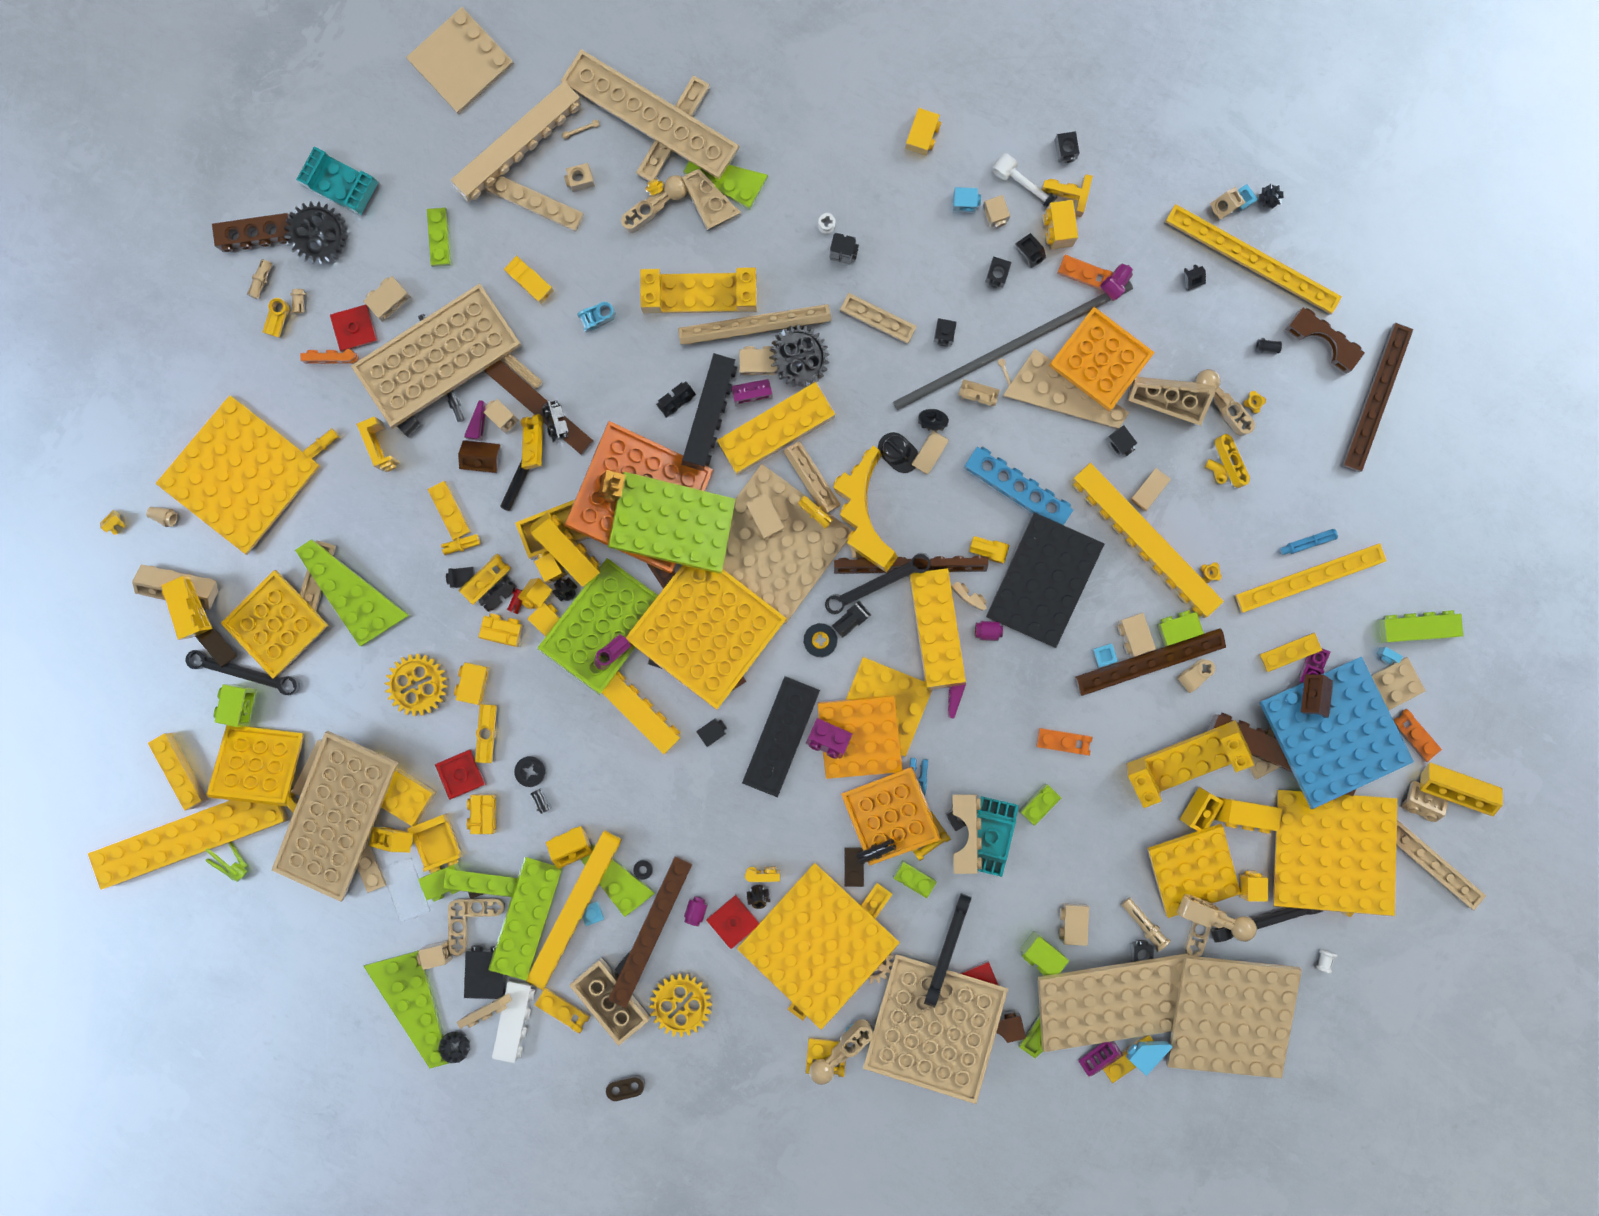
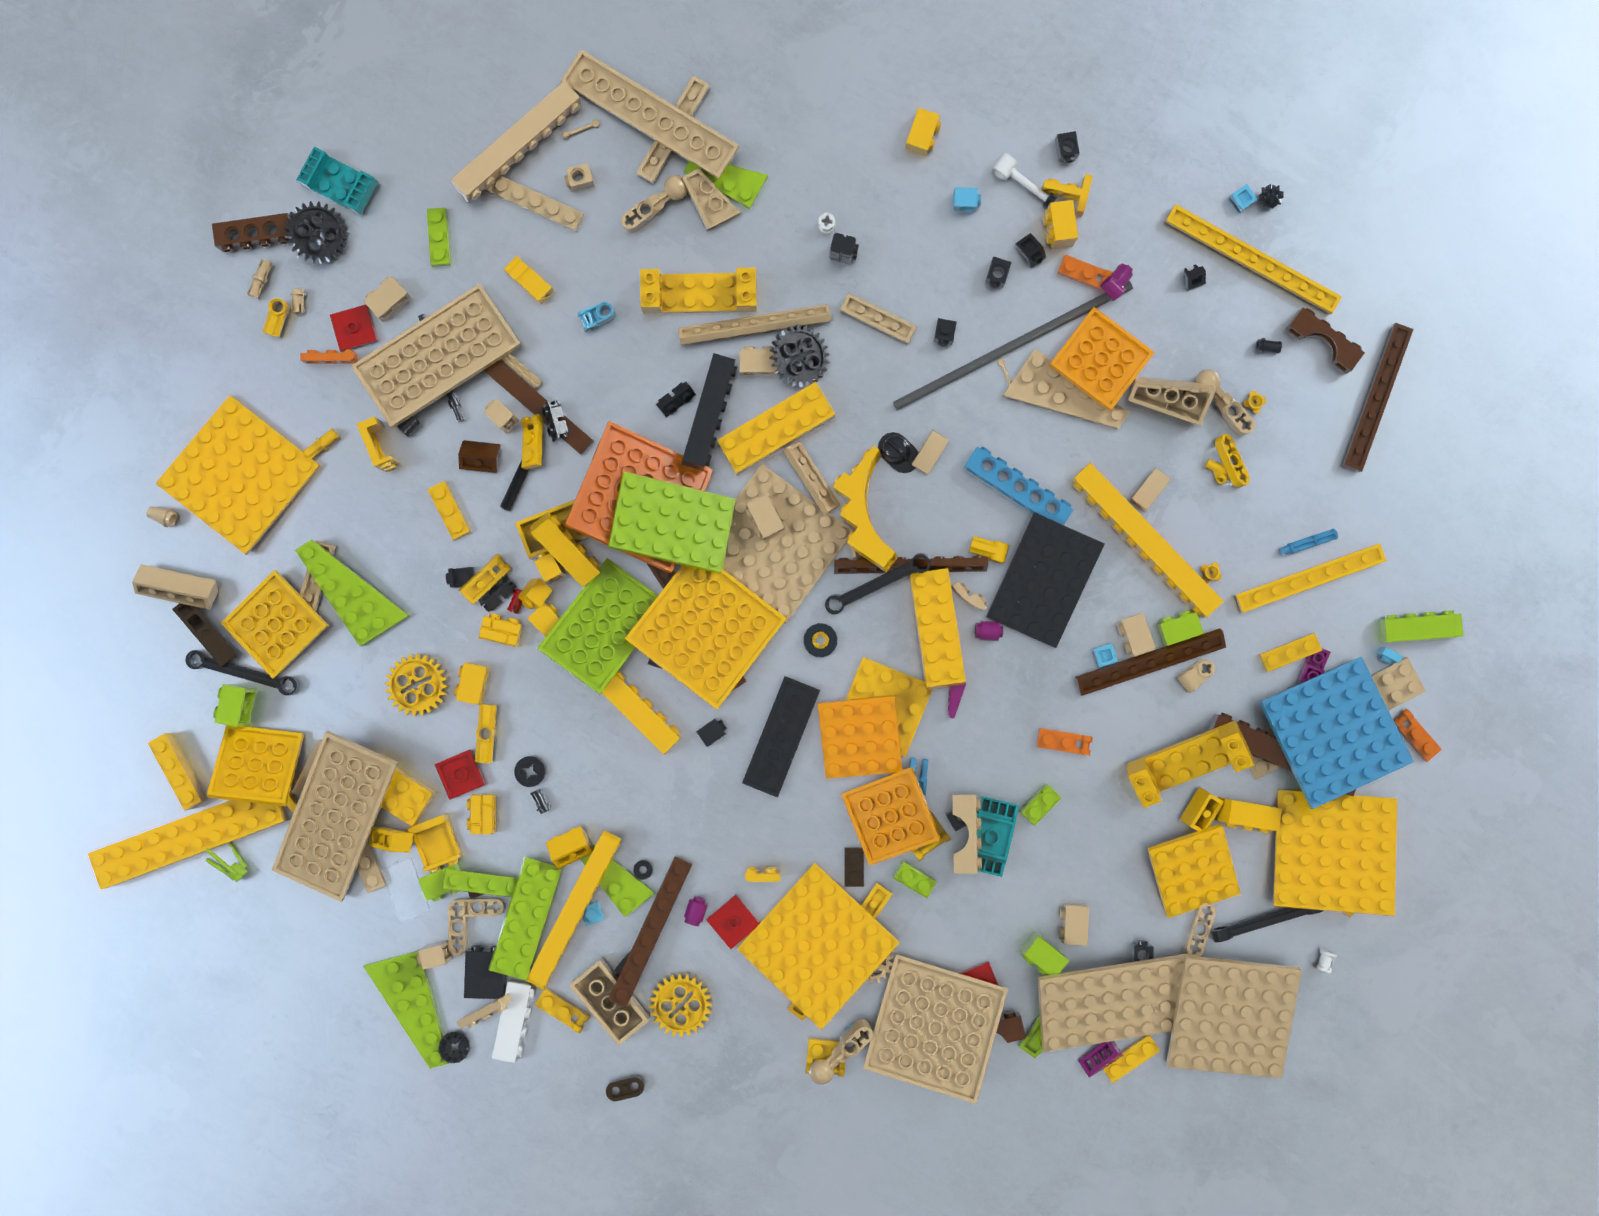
yellow tile [100,509,125,535] -> none
yellow wedge [161,576,212,640] -> none
tan plate [406,7,514,114] -> none
yellow axle [441,534,480,556] -> none
magenta slope [464,400,487,441] -> none
black gear [552,577,578,602] -> none
magenta piece [594,634,631,670] -> none
pearl gold brick [598,470,625,502] -> none
yellow plate [645,179,664,195] -> none
magenta bracket [732,379,773,405] -> none
black gear [746,885,770,909] -> none
yellow axle [798,496,833,529] -> none
magenta bracket [806,718,852,759] -> none
black piece [832,600,872,638] -> none
black pin [857,838,896,865] -> none
black gear [918,409,949,432] -> none
black piece [924,893,972,1008] -> none
tan hinge [958,379,1000,407] -> none
tan brick [983,195,1010,228] -> none
black brick [1106,425,1137,457] -> none
tan pin [1121,897,1171,952] -> none
medium azure slope [1126,1041,1173,1076] -> none
tan beam [1177,894,1257,942] -> none
tan brick [1210,187,1246,219] -> none
yellow brick [1239,870,1268,902] -> none
reddish brown panel [1301,674,1333,718] -> none
tan plate [1396,820,1486,910] -> none
tan bracket [1401,781,1448,822] -> none
yellow brick [1420,762,1503,817] -> none

